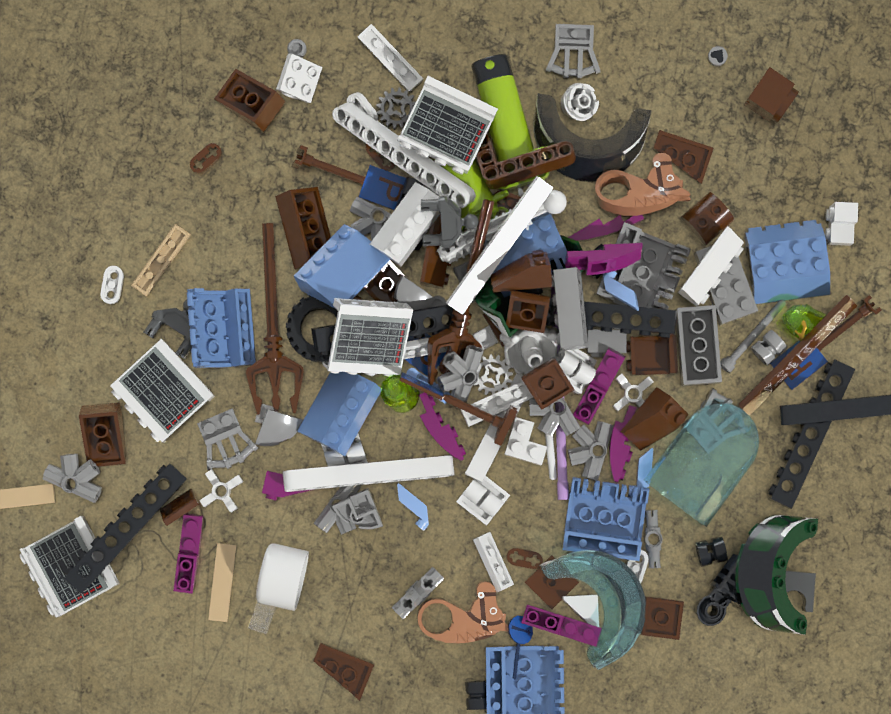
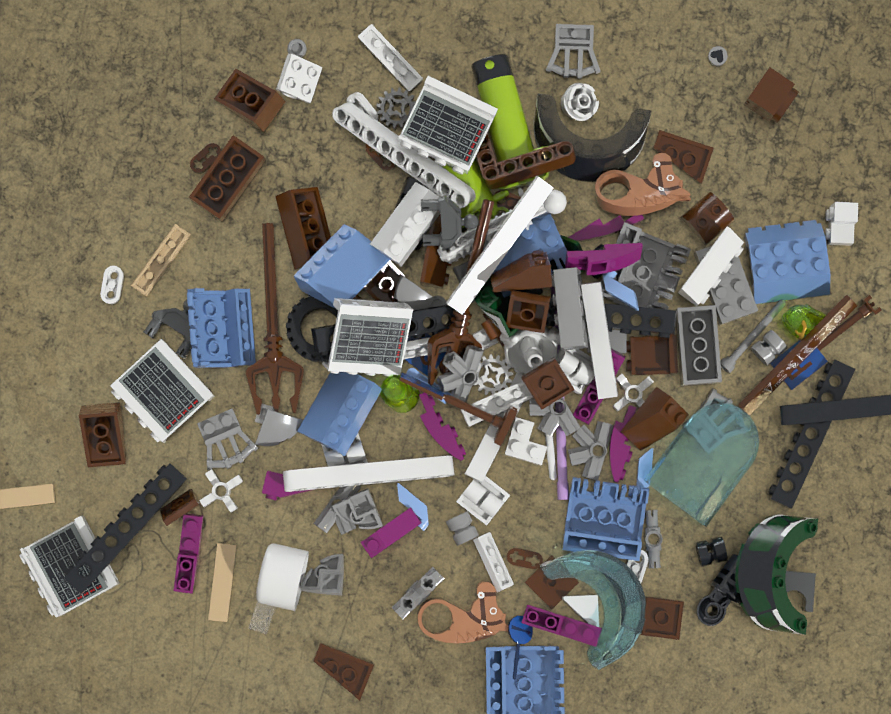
light grey piece [43,454,102,503] -> none
piece [291,145,406,210] -> none
light grey piece [350,197,391,241] -> none
black wheel [465,680,487,710] -> none
none -> reddish brown brick [189,135,266,222]
none -> light grey brick [301,554,344,596]
none -> magenta slope [360,507,422,558]
none -> light grey wheel [446,511,479,546]
none -> dark orange beam [481,319,502,341]
none -> white tile [581,282,618,399]

